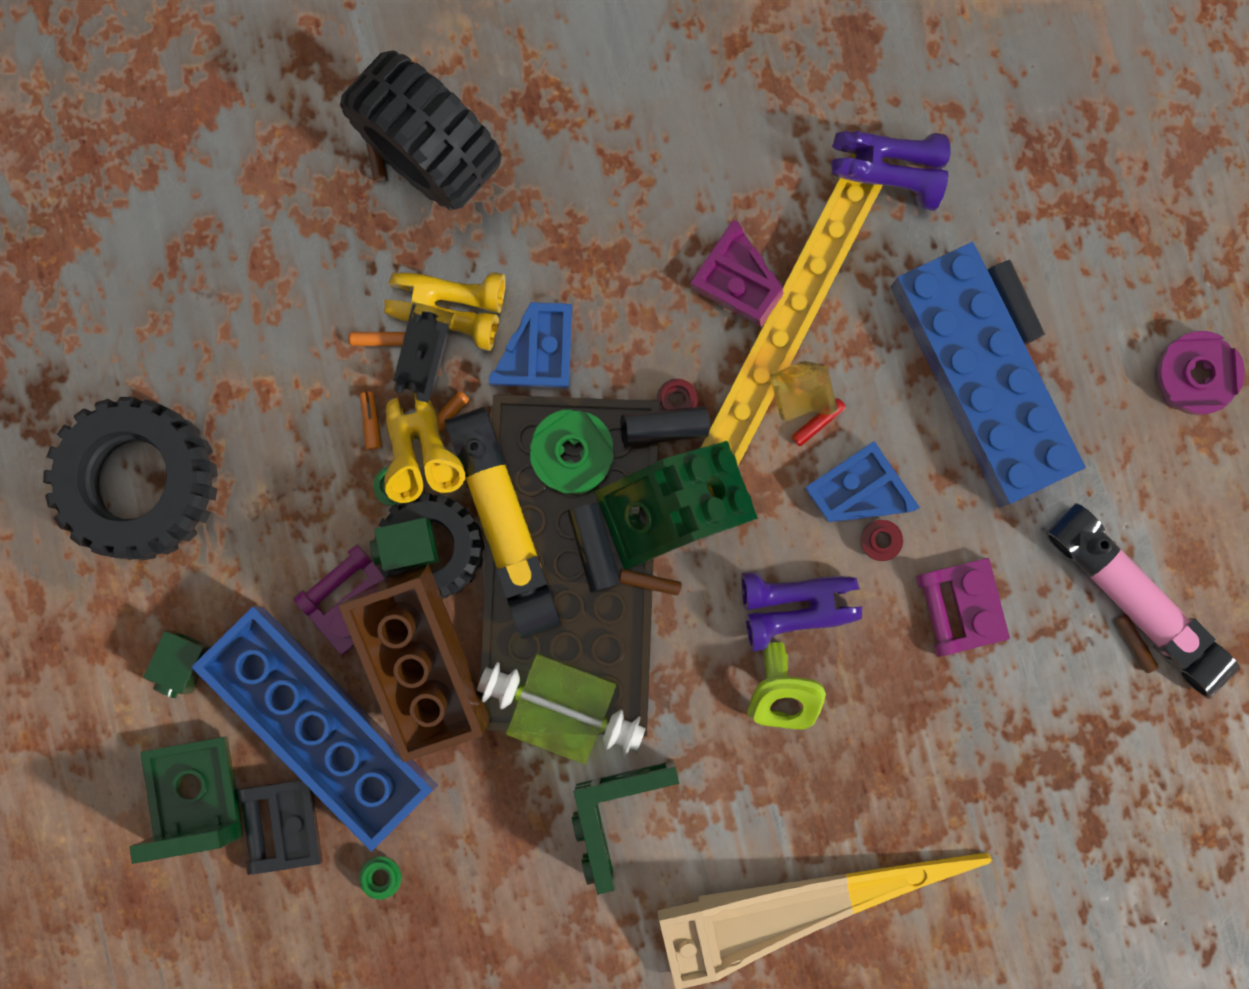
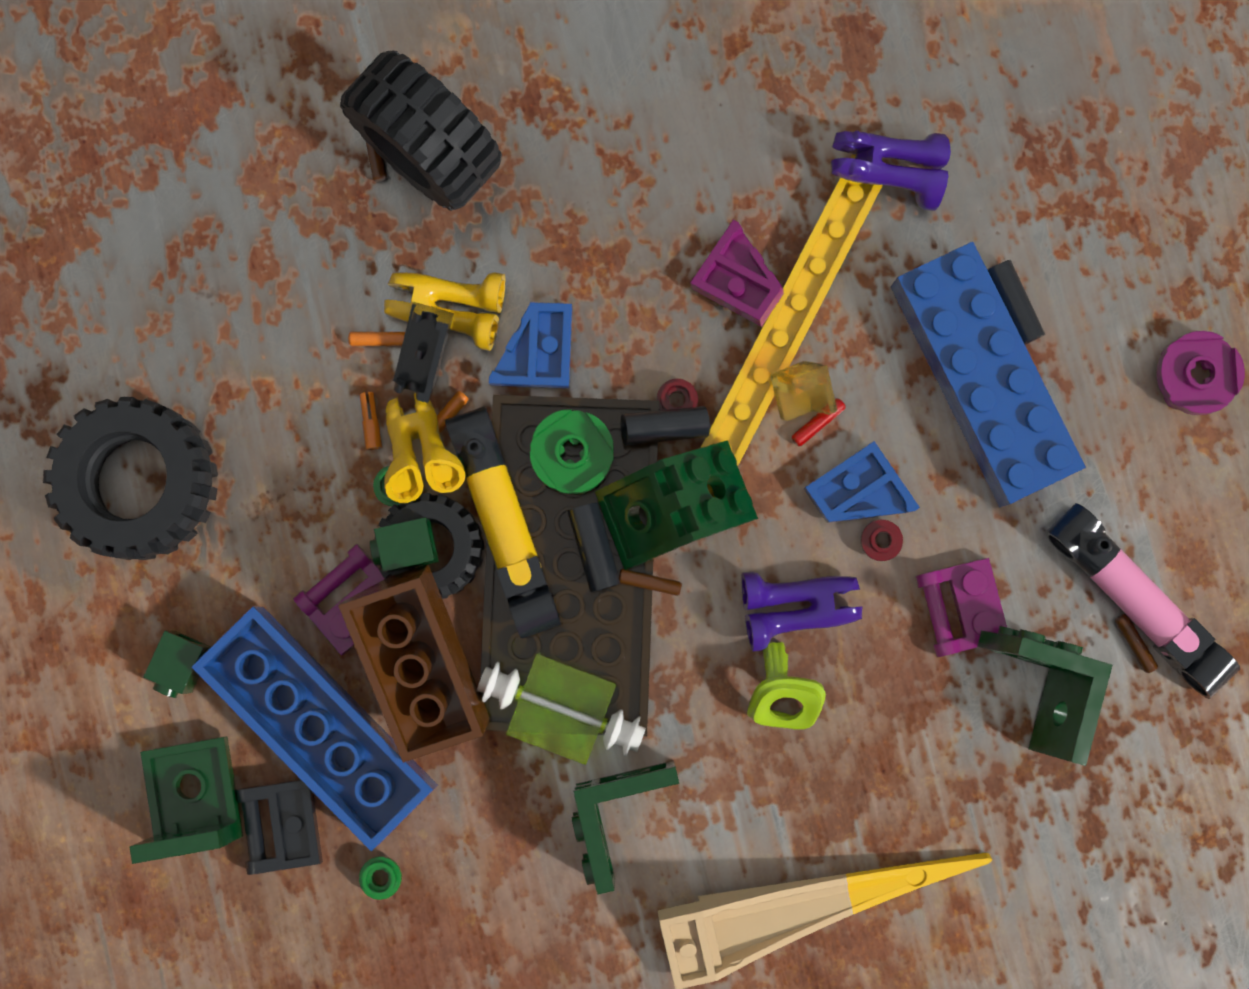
none -> dark green bracket [977,626,1113,766]

